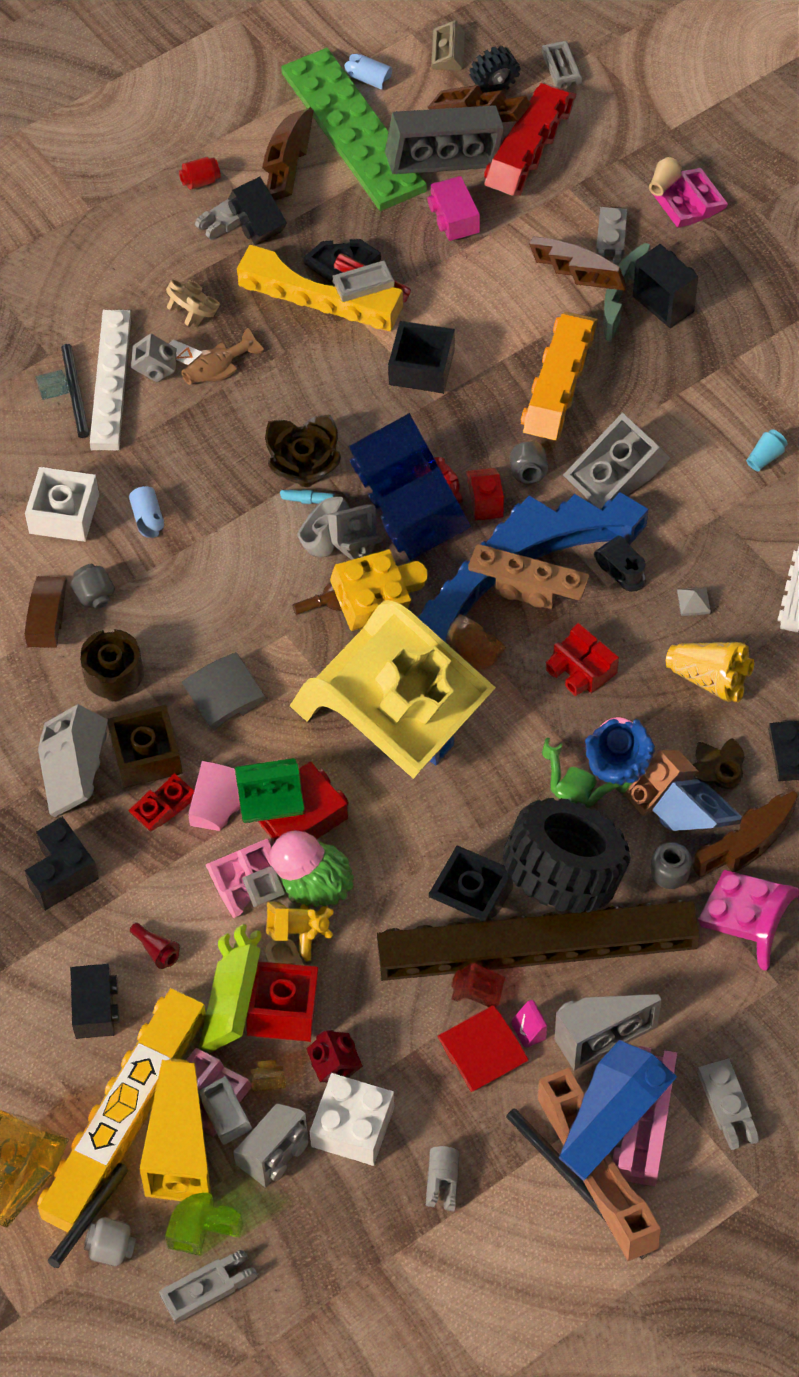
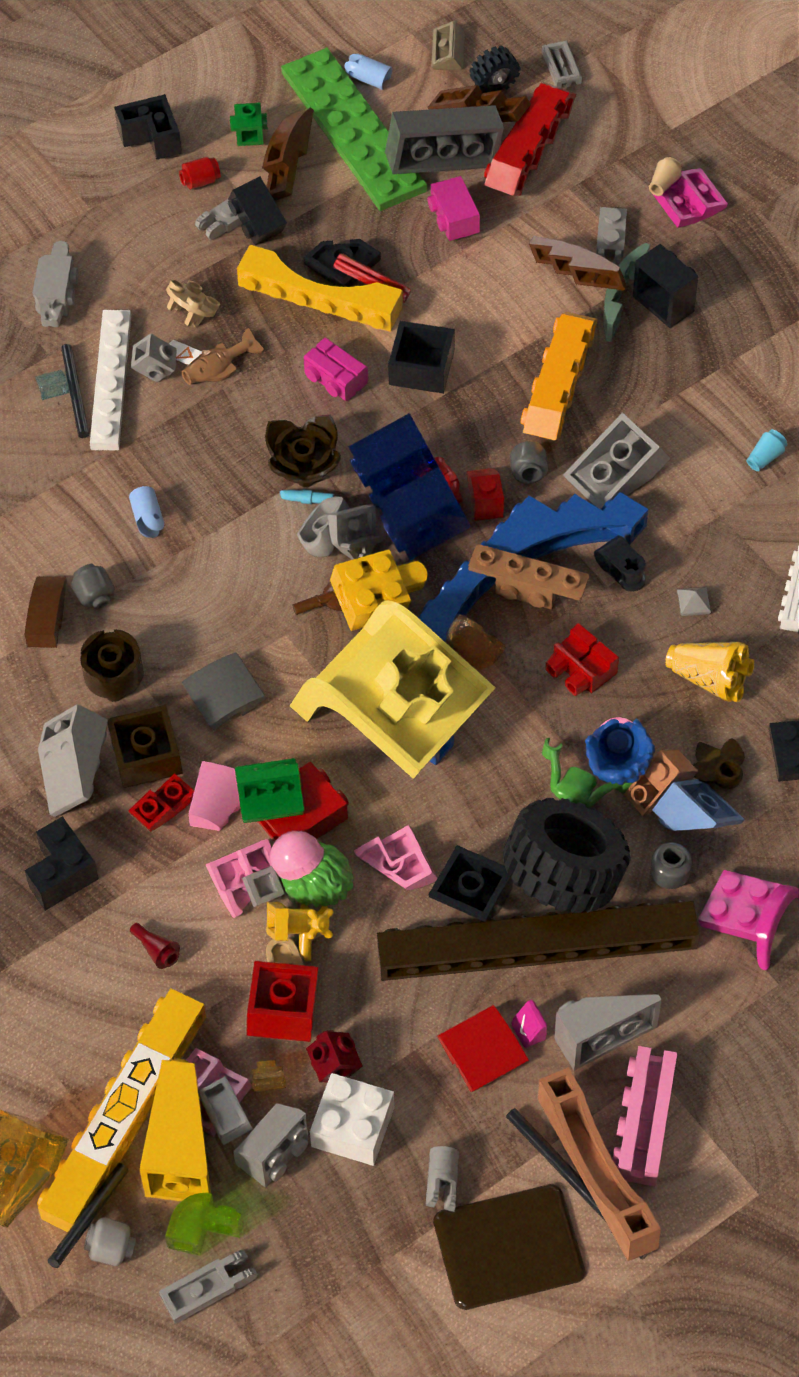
white brick [25,467,99,542] -> none
black brick [70,964,120,1039] -> none
lime tile [199,924,261,1053] -> none
light grey tile [333,260,394,302] -> none
clear red bracket [451,962,506,1007] -> none
blue wedge [559,1040,677,1181] -> none
reddish brown slope [693,790,798,878] -> none
light grey hinge [697,1058,759,1150] -> none
none -> light grey hinge [32,240,79,327]
none -> black brick [114,94,182,160]
none -> green brick [230,102,268,146]
none -> dark pink brick [304,338,368,401]
none -> bright pink slope [354,825,437,890]
none -> dark brown piece [433,1184,586,1310]

